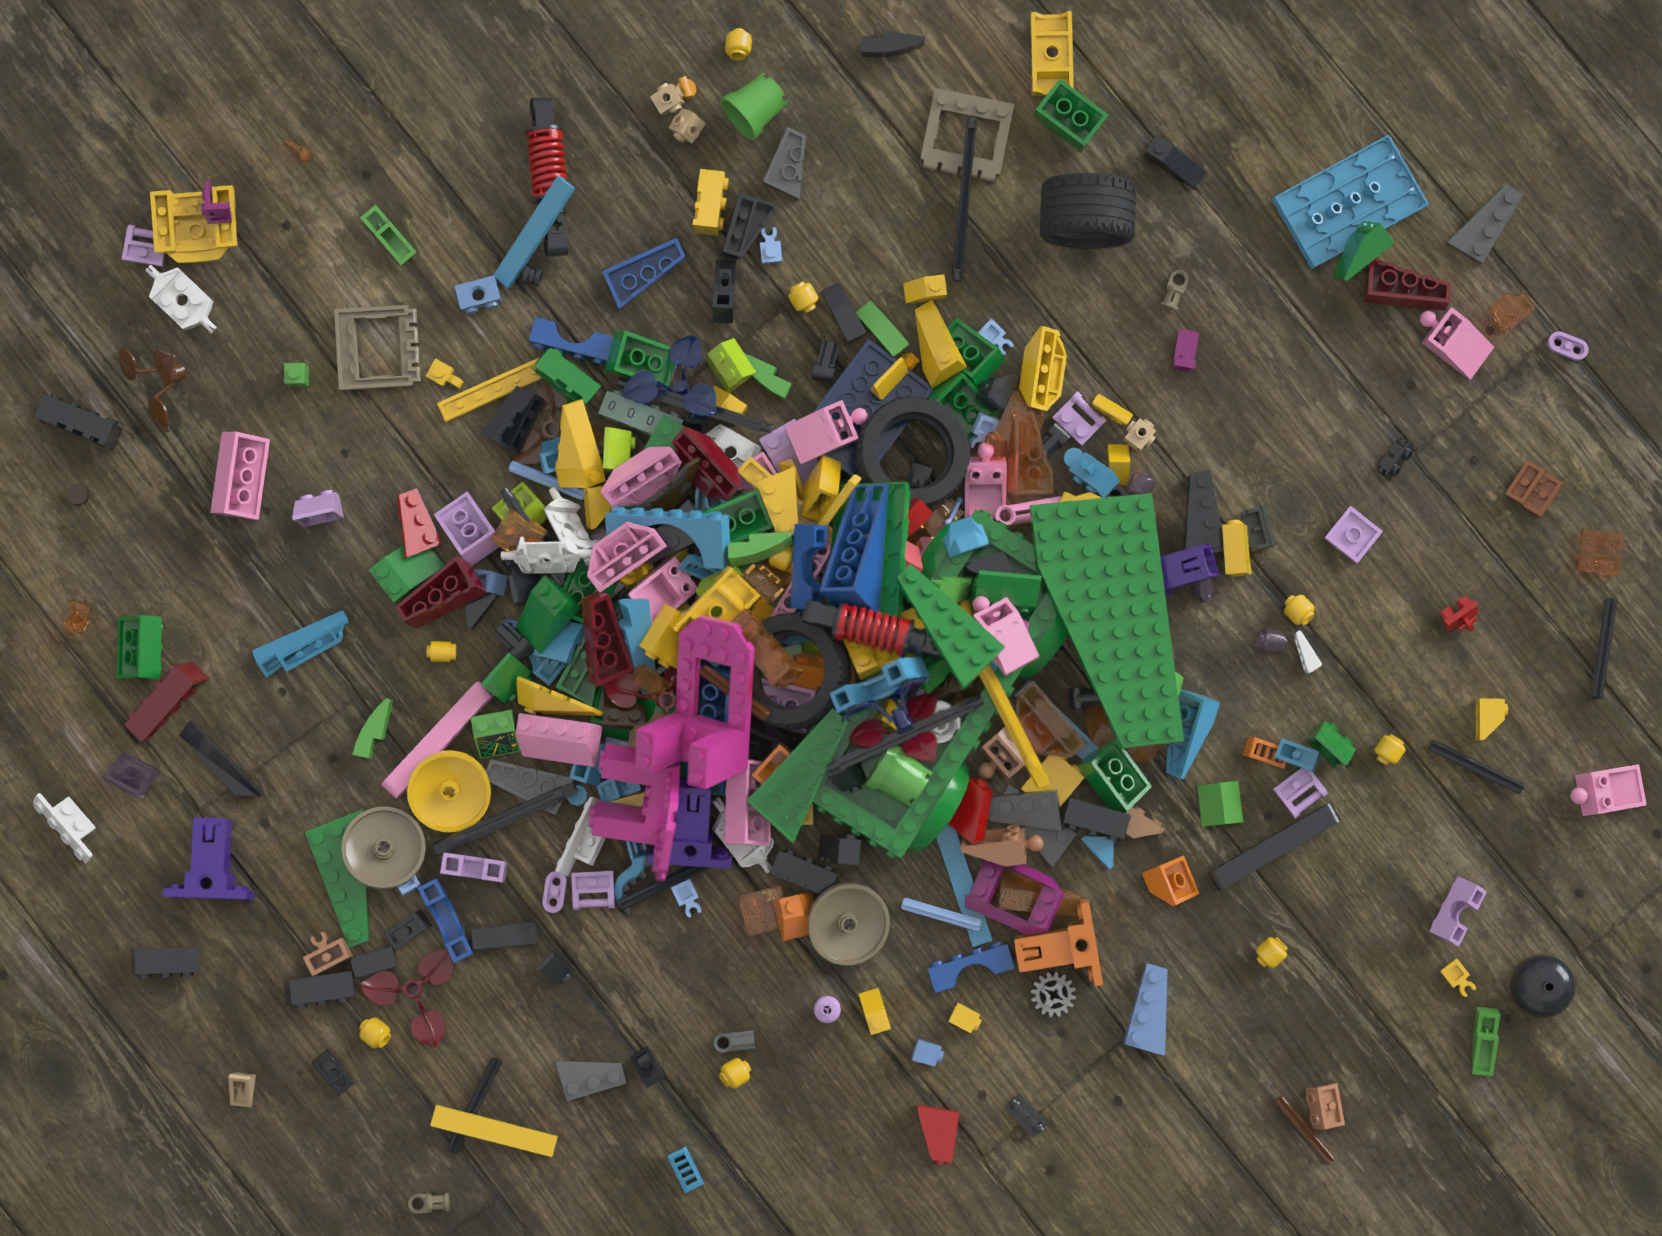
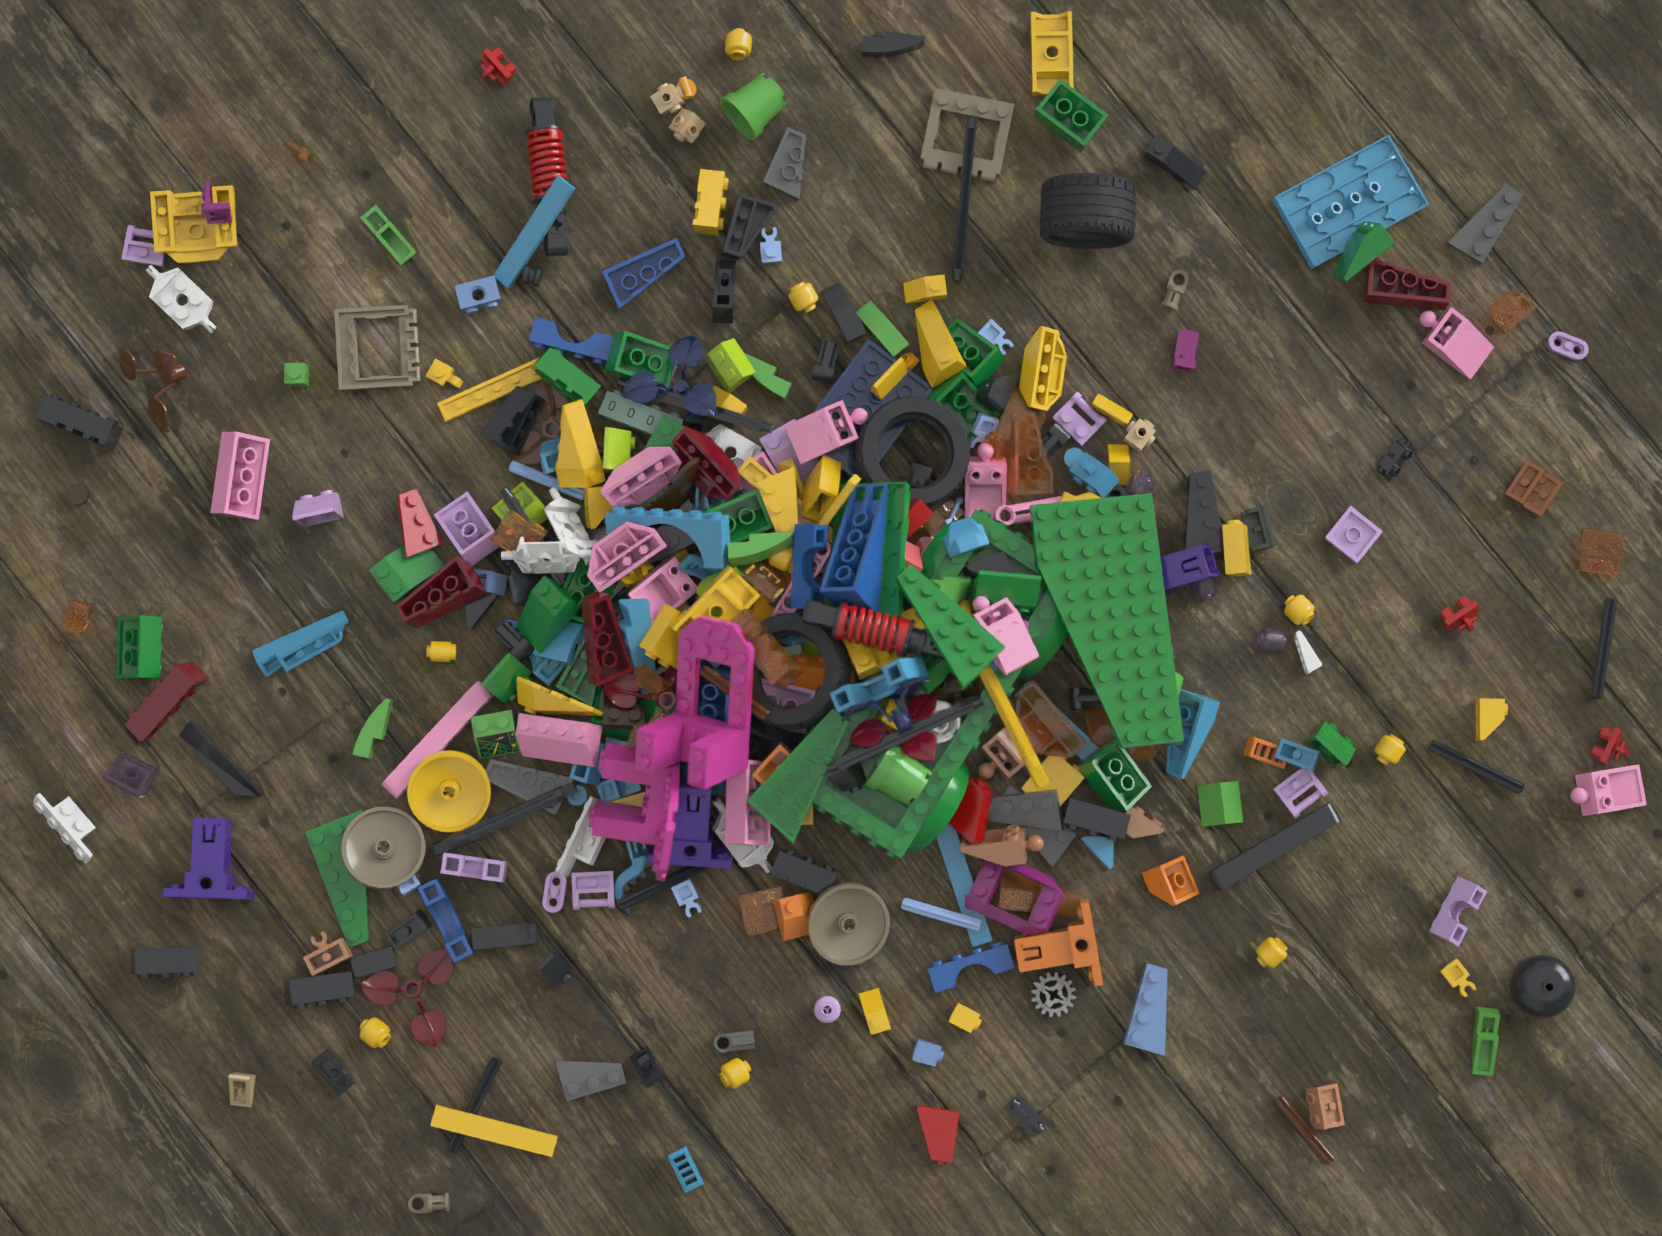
black wedge [818,833,861,865] -> none
none -> red hips [480,48,516,87]
none -> red hips [1591,727,1629,766]

